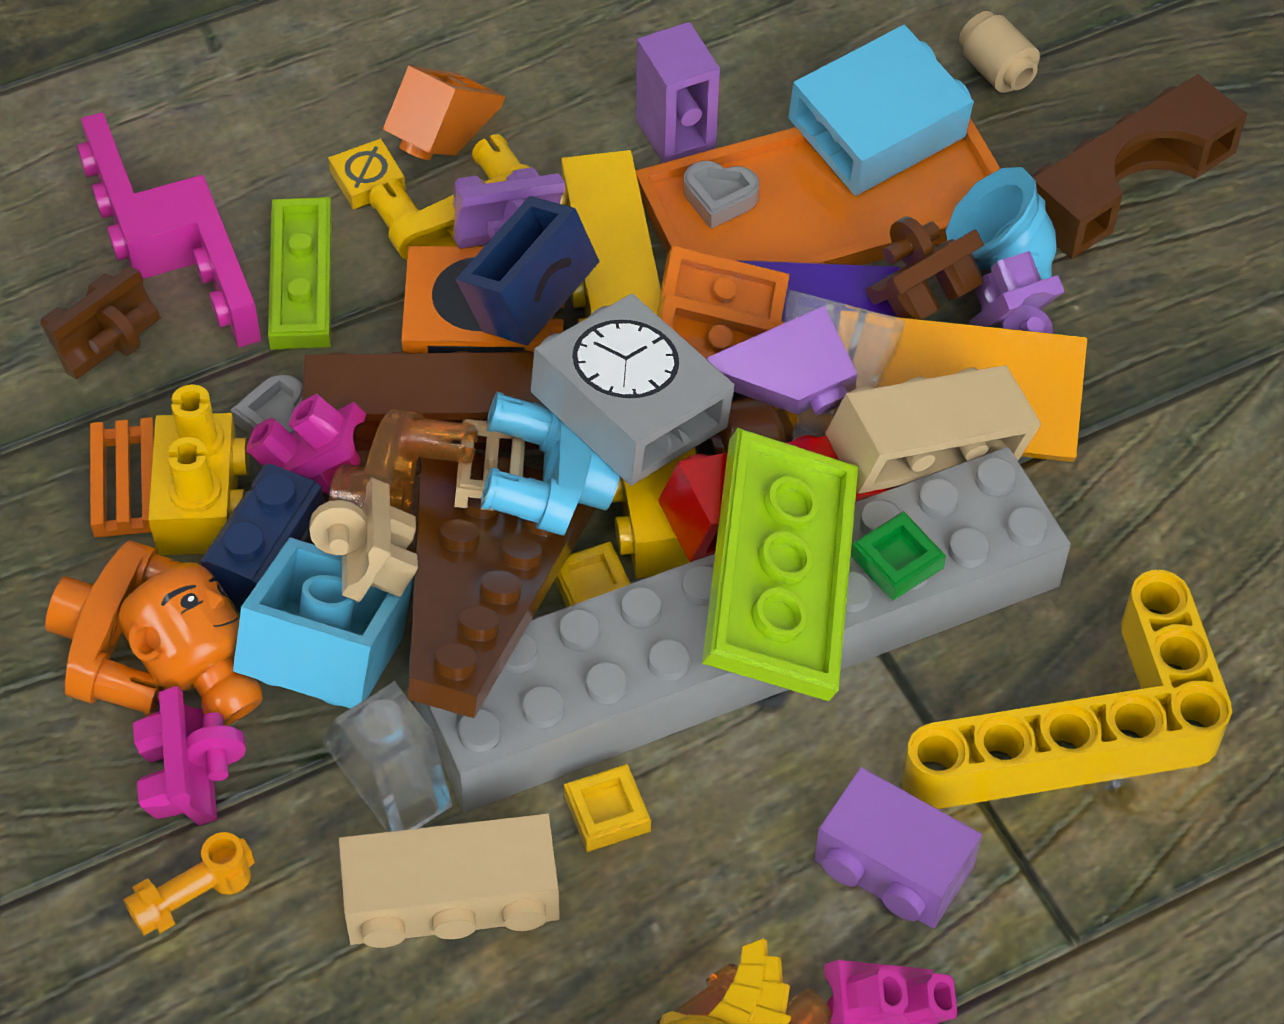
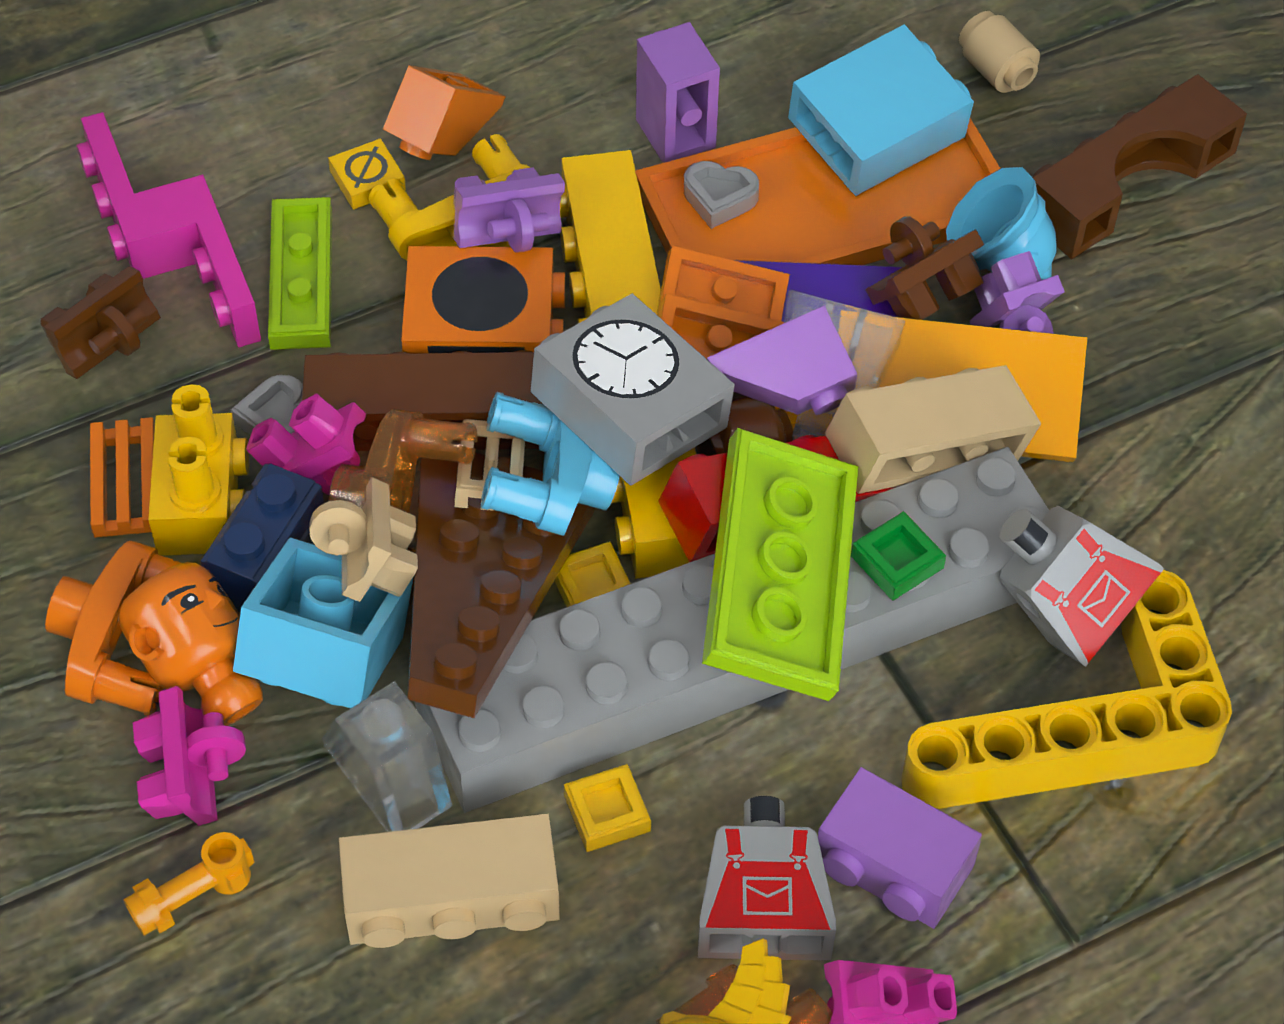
dark blue brick [455,196,600,346] -> none
none -> torso [698,796,836,960]
none -> torso [1000,506,1164,667]

